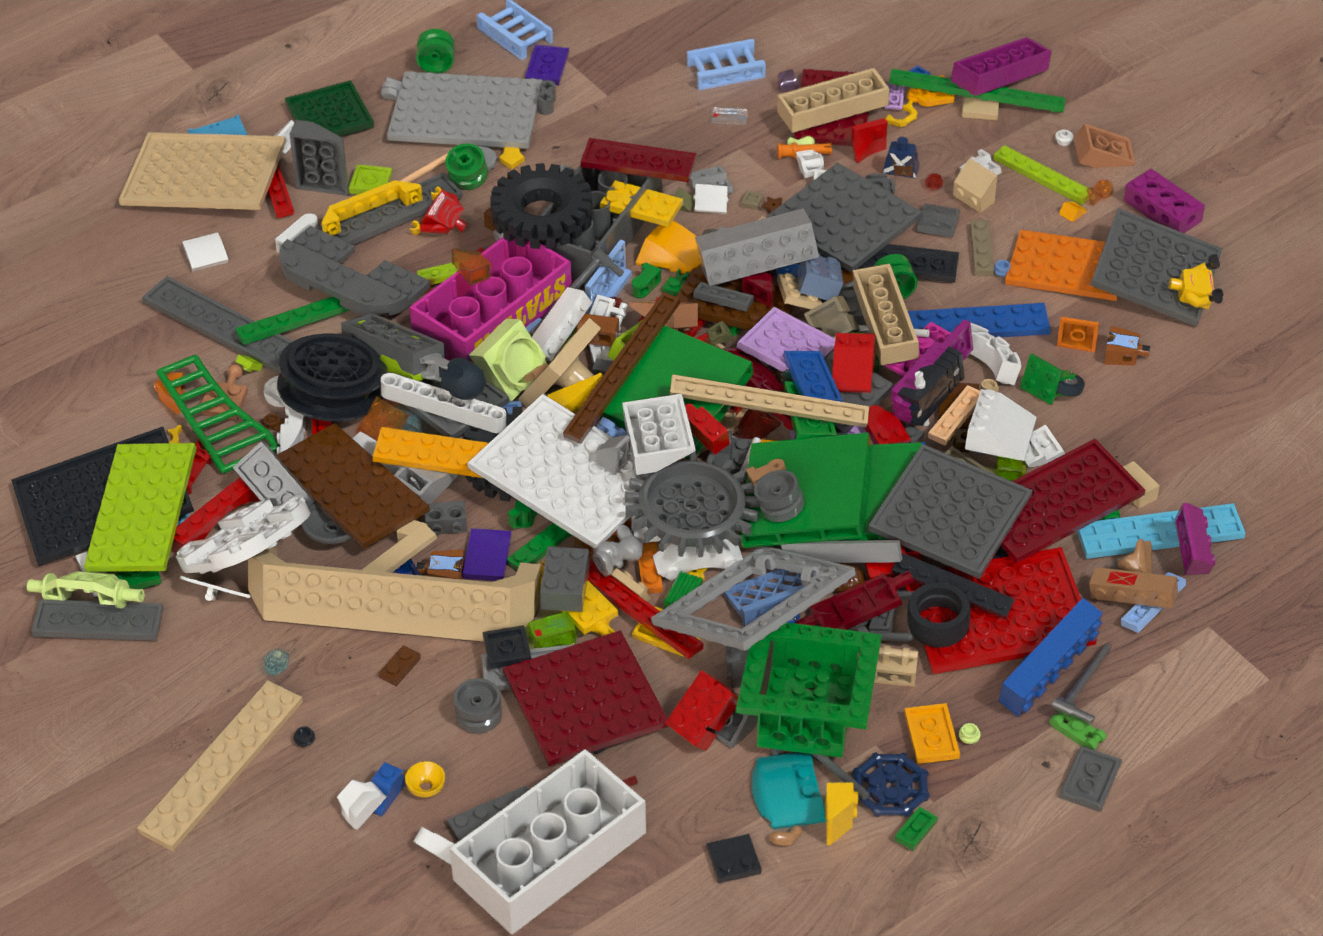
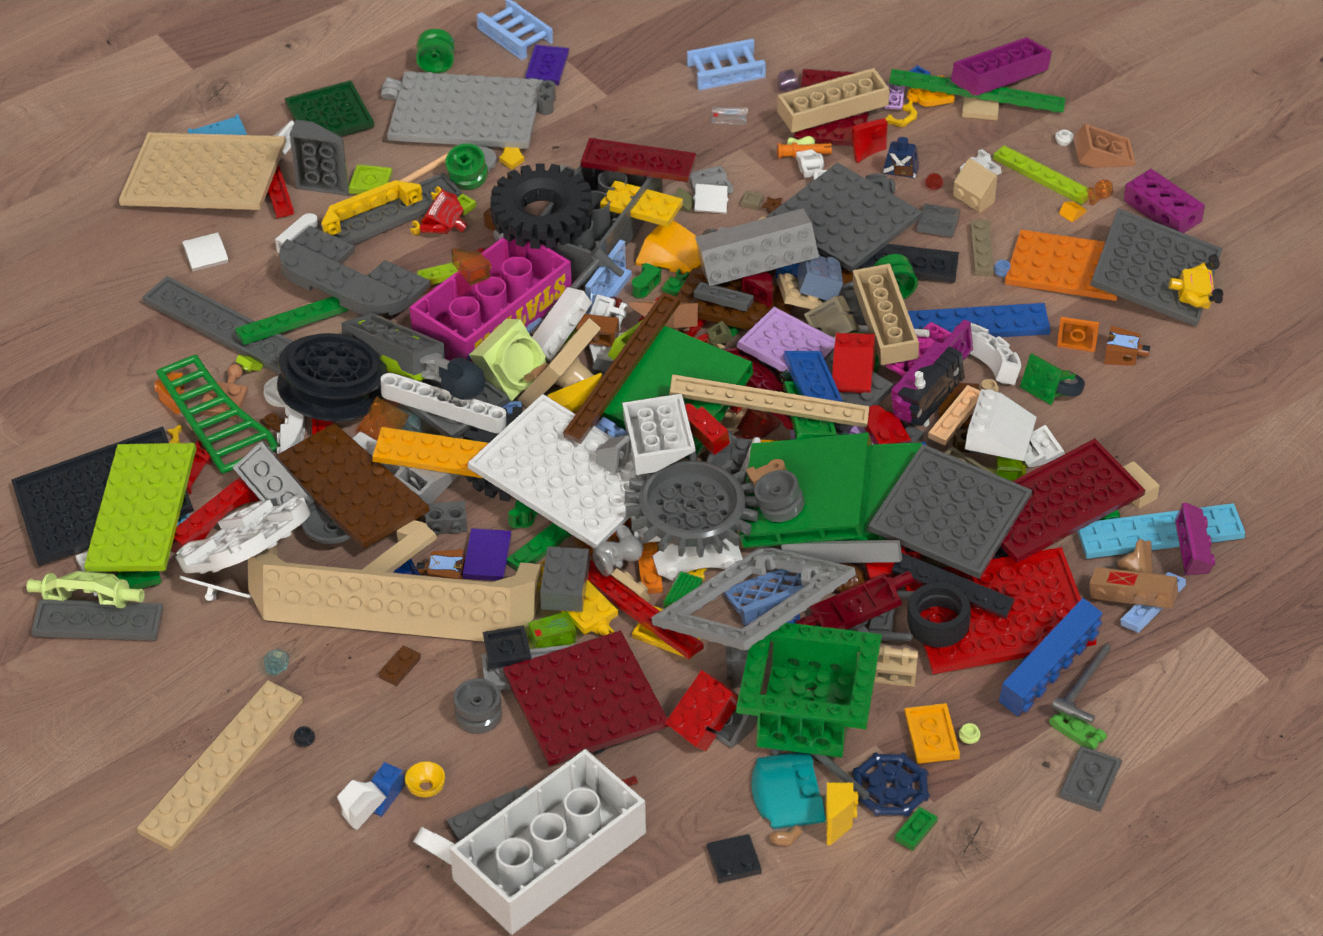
none -> lime plate [457,194,476,216]

